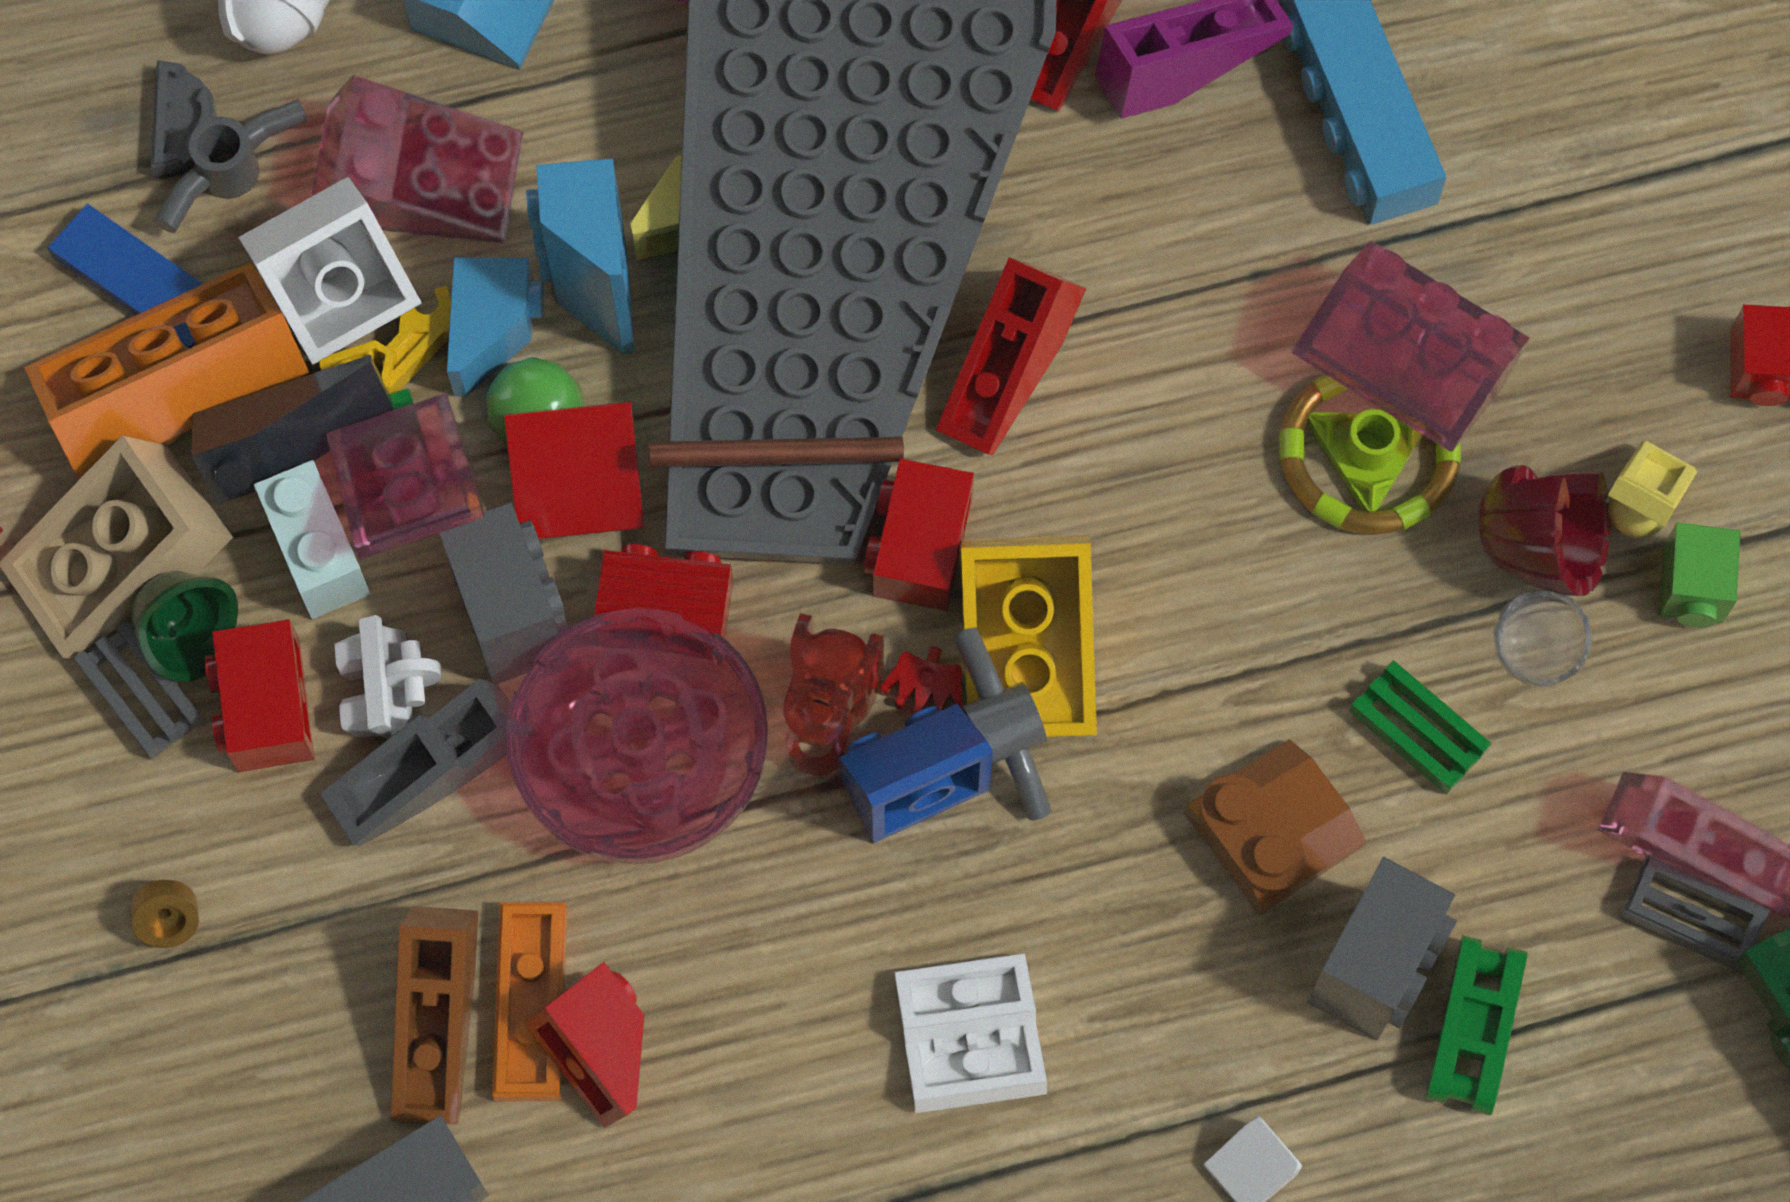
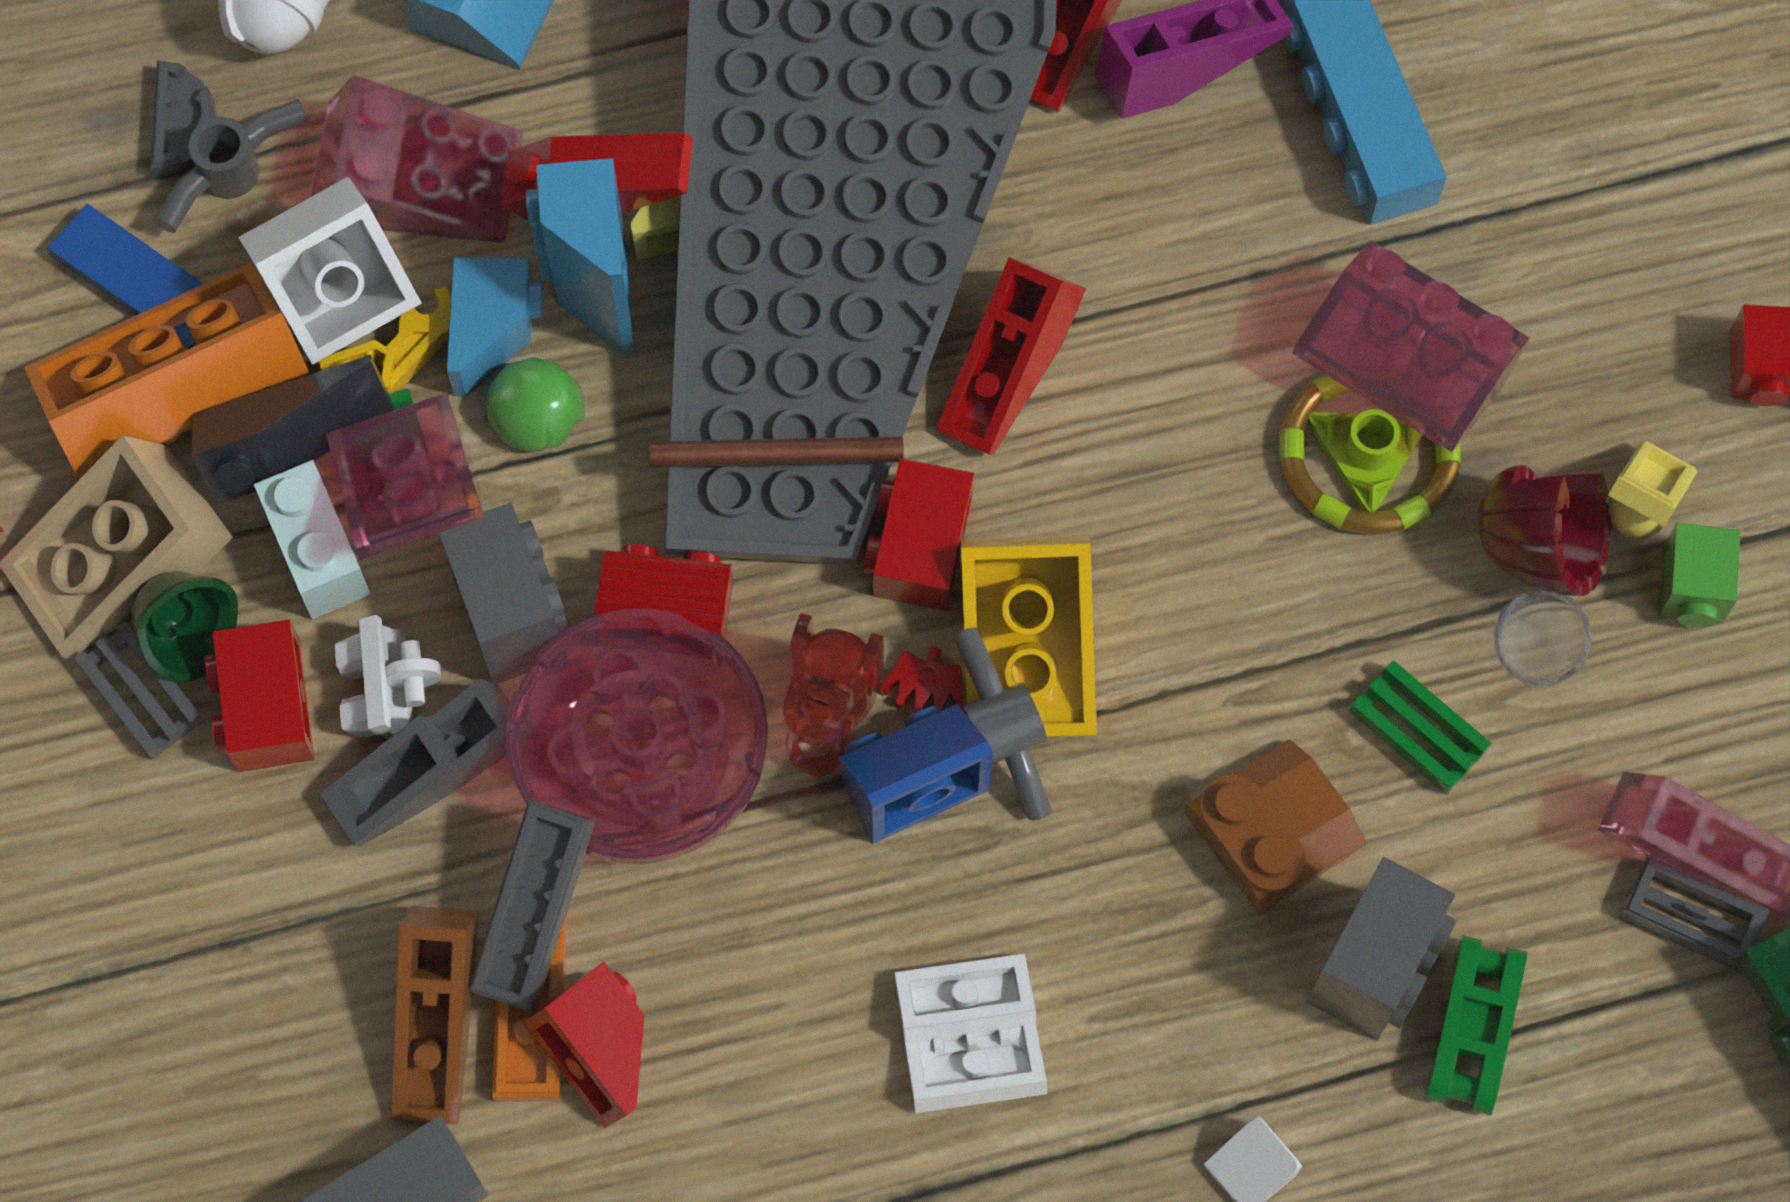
pearl gold tile [131,879,199,948] -> none
red tile [504,401,645,539] -> none
none -> dark grey plate [468,800,596,1012]
none -> red slope [501,132,693,221]

